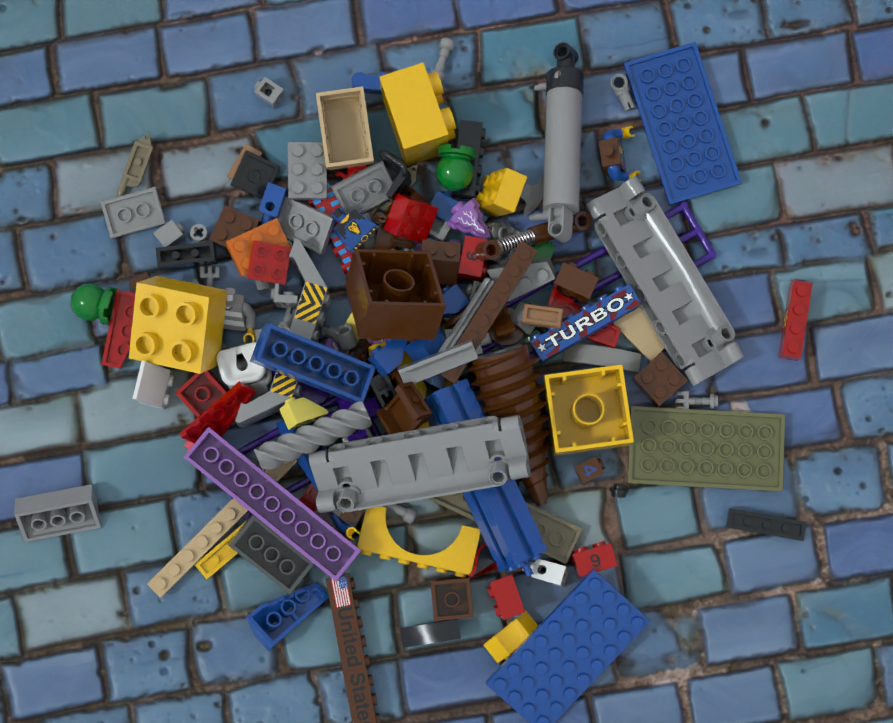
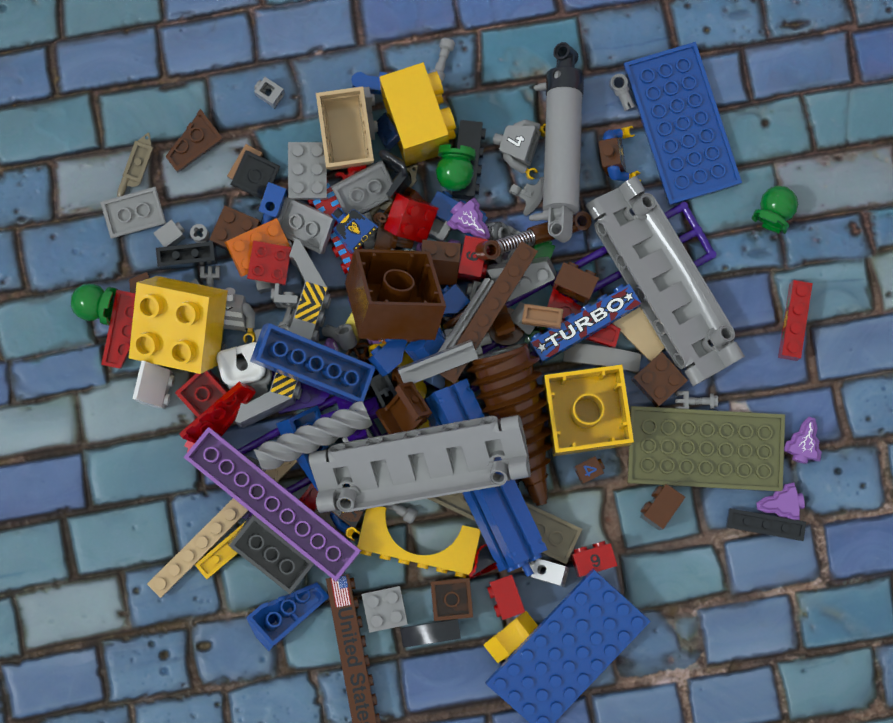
light grey slope [14,484,101,542] -> none
light yellow slope [279,397,328,430] -> none
yellow brick [476,168,527,217] -> none
black plate [609,483,629,498] -> none
none -> reddish brown wing [165,109,223,173]
none -> light grey piece [361,586,408,633]
none -> light grey plate [363,87,378,140]
none -> dark blue plate [377,112,400,150]
none -> light grey torso [493,119,546,180]
none -> reddish brown brick [640,484,686,530]
none -> green tile [752,185,798,234]
none -> medium lavender rock [756,483,805,521]
none -> medium lavender rock [784,417,822,464]

